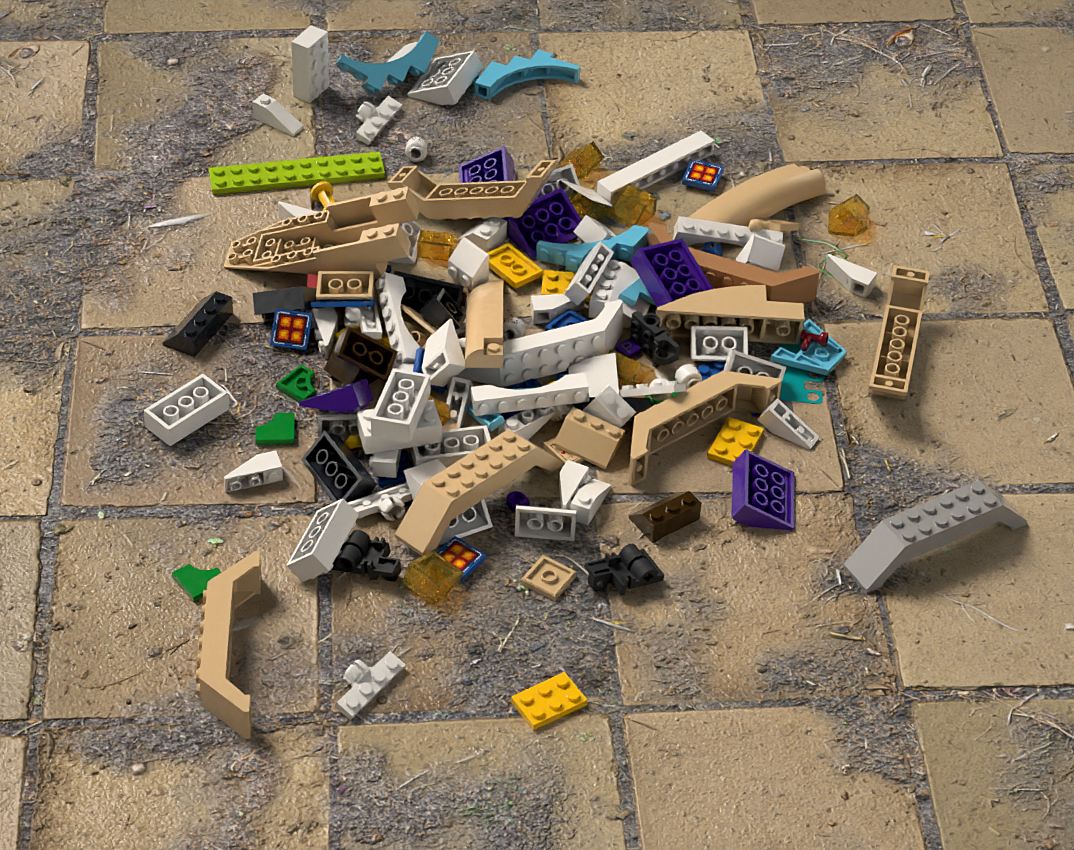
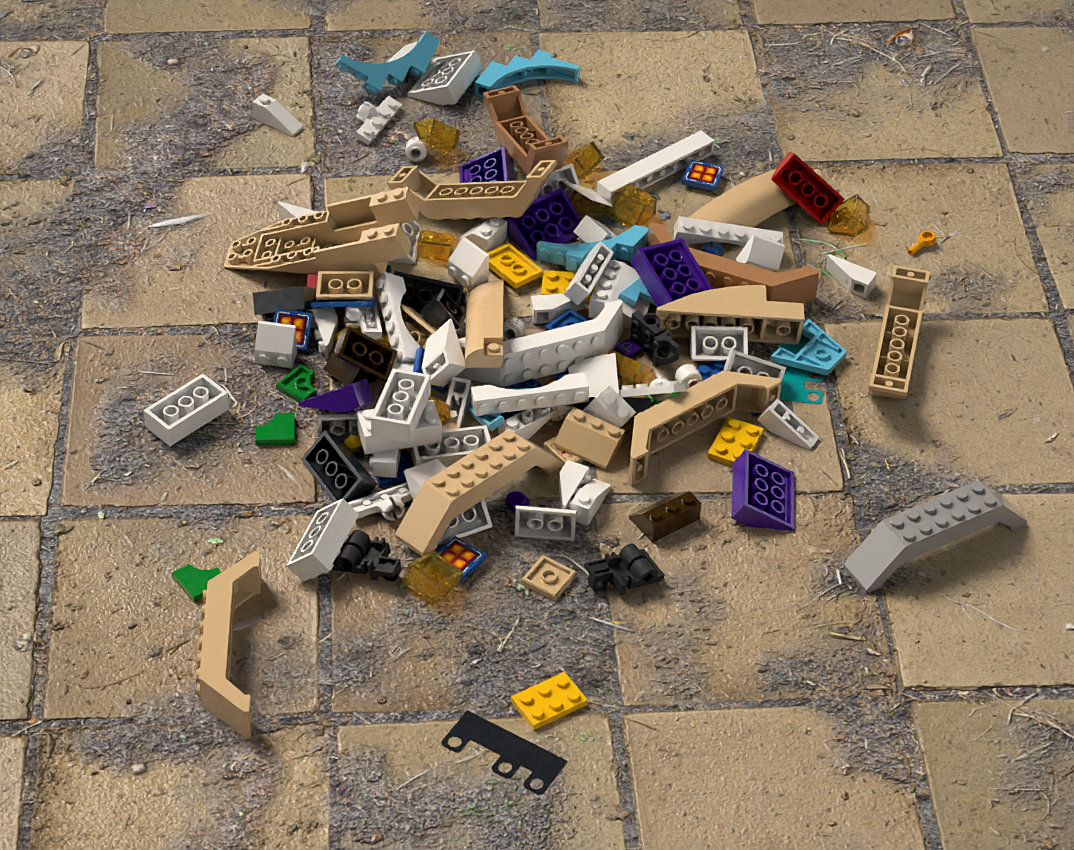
black slope [162,291,233,357] -> none
lime plate [209,152,385,195] -> none
white slope [224,451,283,493] -> none
white brick [292,25,330,103] -> none
yellow hose [311,181,338,211] -> none
white plate [335,651,406,720] -> none
tan plate [749,218,799,234] -> none
dark red piece [800,330,829,351] -> none
none -> white slope [255,321,297,368]
none -> clear yellow slope [413,119,460,153]
none -> black piece [441,710,567,794]
none -> medium nougat slope [483,85,568,175]
none -> red slope [771,152,845,225]
none -> light orange plate [907,230,936,255]

